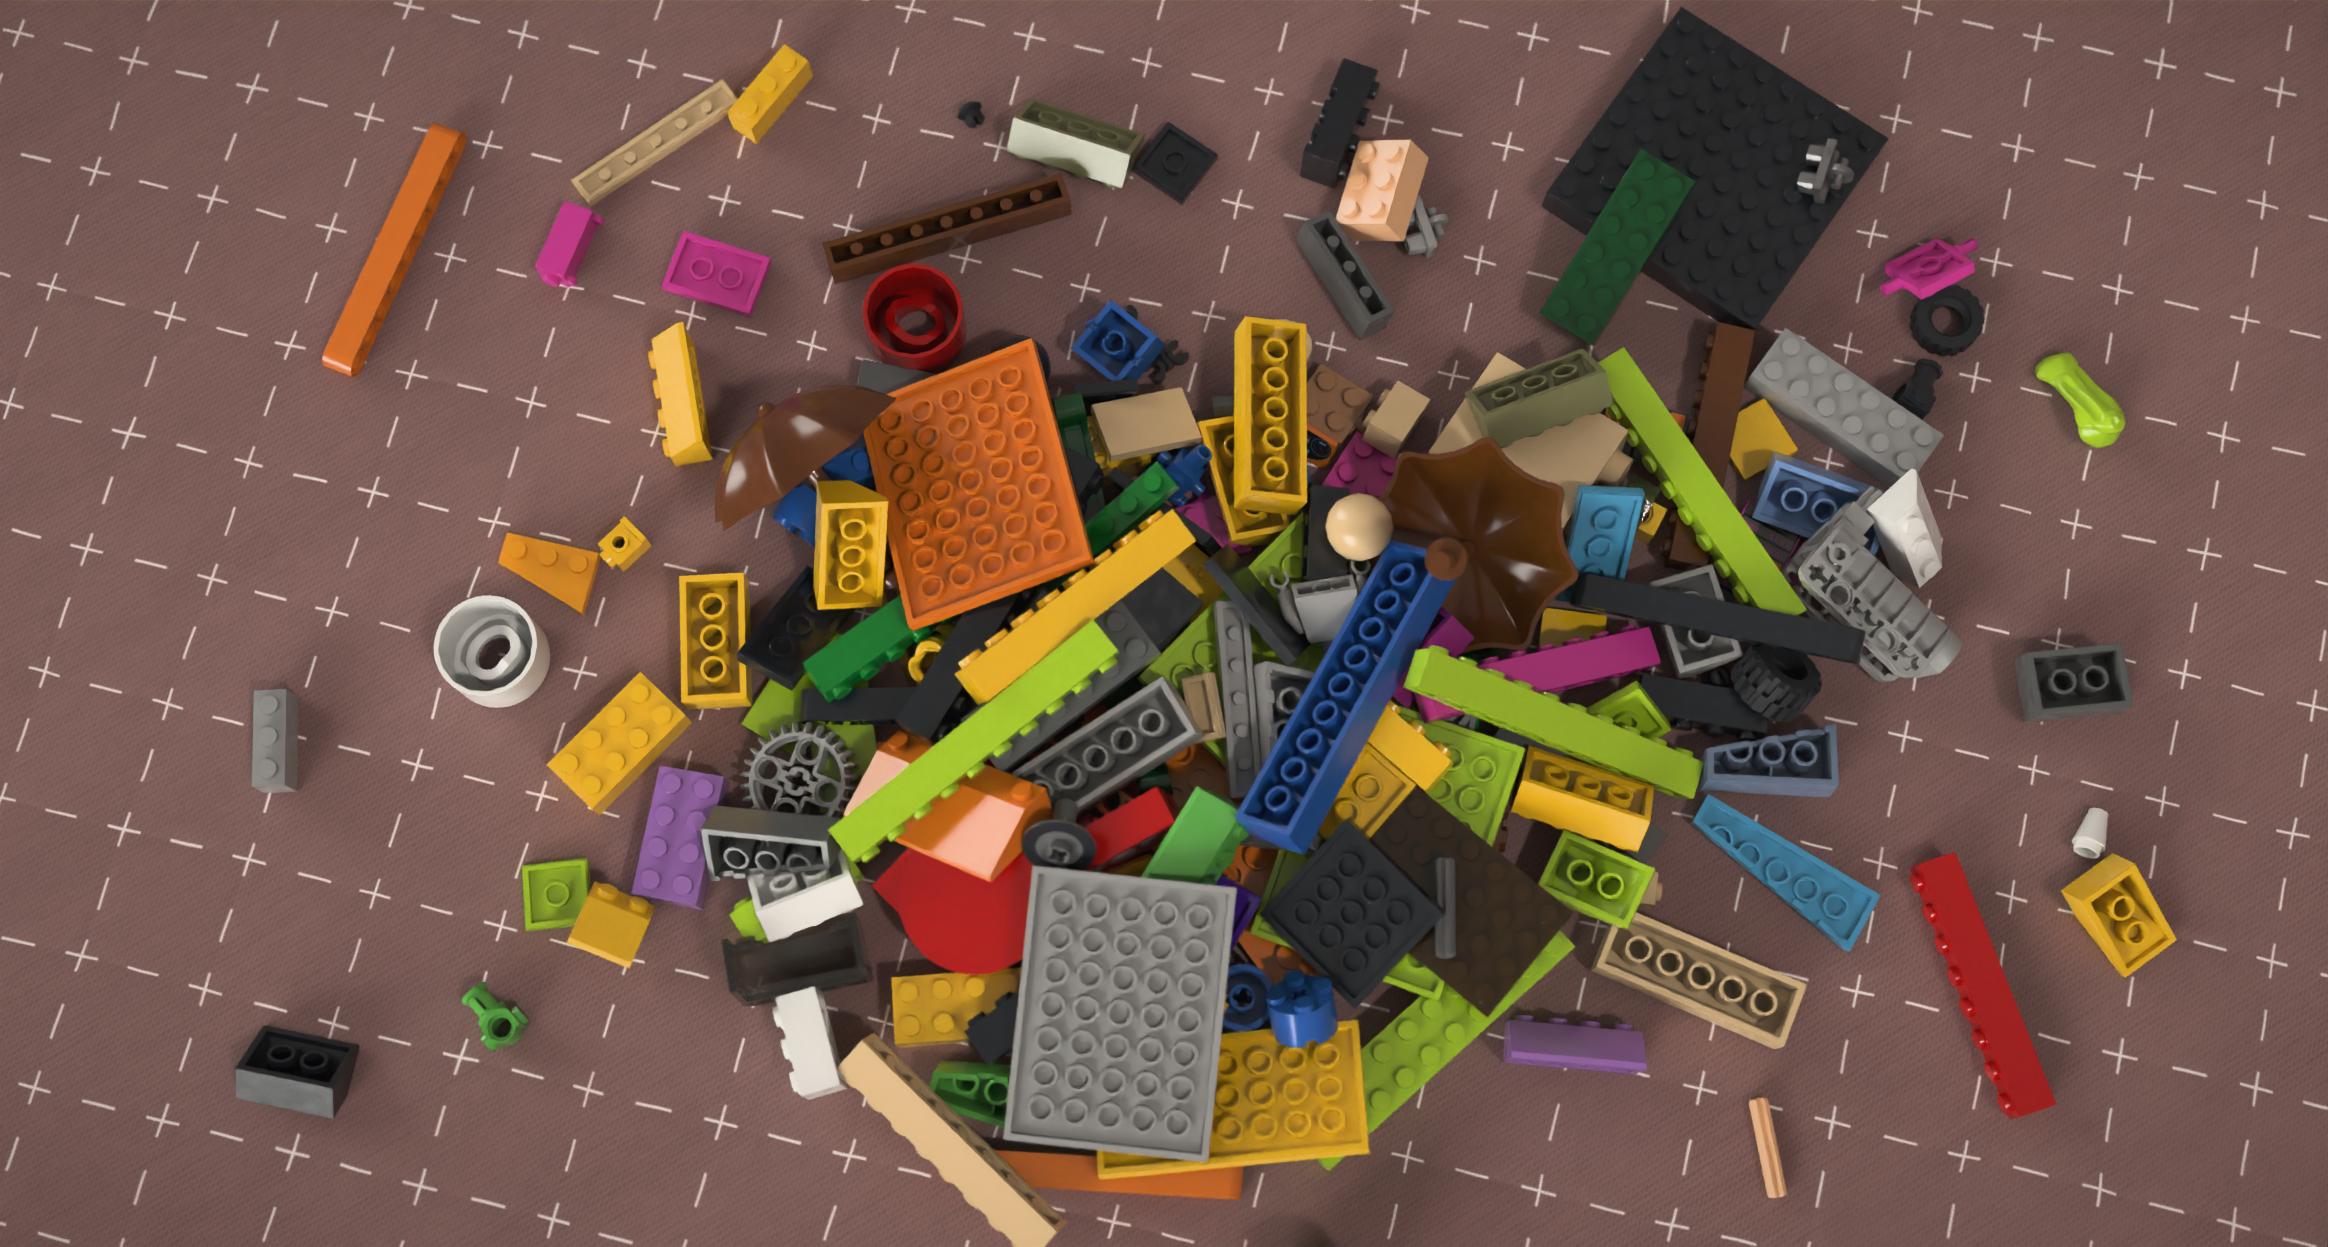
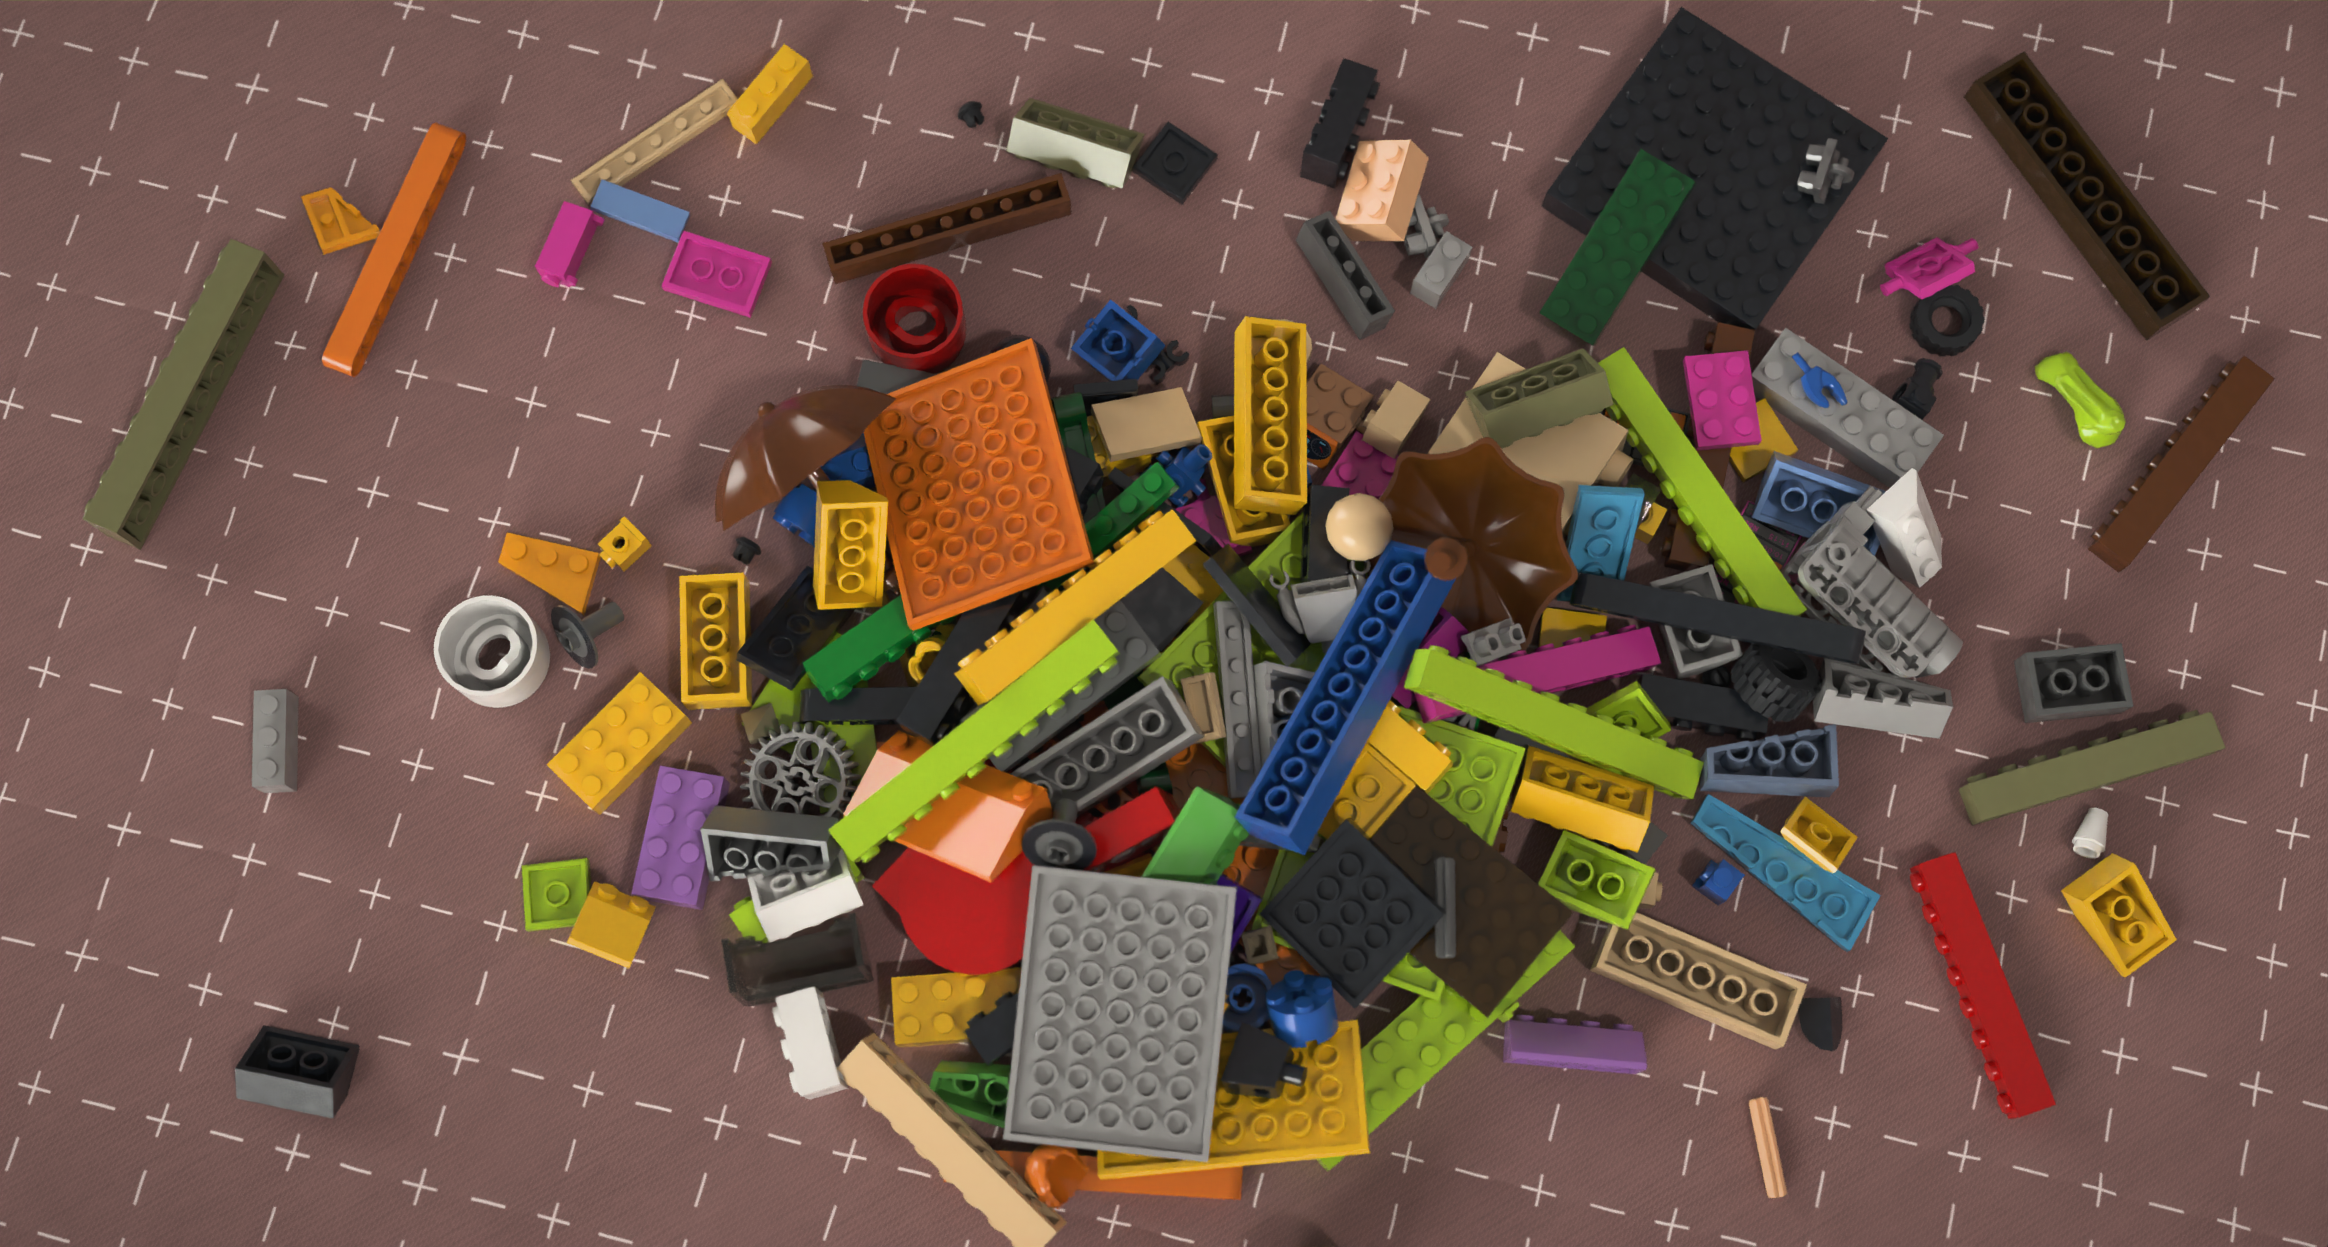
bright green connector [461,982,529,1052] -> none
yellow slope [648,322,713,467] -> none
none -> olive brick [82,239,284,550]
none -> light orange wing [301,187,380,255]
none -> dark grey piece [551,602,624,669]
none -> medium blue tile [590,180,690,243]
none -> black piece [733,537,761,565]
none -> dark tan slope [741,703,781,745]
none -> orange hair [1024,1144,1089,1209]
none -> black torso [1221,1022,1307,1099]
none -> dark tan slope [1241,926,1279,965]
none -> light grey brick [1410,231,1473,309]
none -> light grey hips [1461,618,1525,666]
none -> lime piece [1498,1001,1520,1023]
none -> dark pink plate [1683,350,1762,451]
none -> blue brick [1692,859,1745,906]
none -> yellow slope [1781,796,1858,873]
none -> blue hand [1792,352,1847,408]
none -> black brick [1798,997,1842,1051]
none -> light grey wedge [1813,658,1953,739]
none -> olive brick [1958,710,2226,826]
none -> dark brown brick [1964,51,2210,341]
none -> reddish brown brick [2088,356,2275,573]

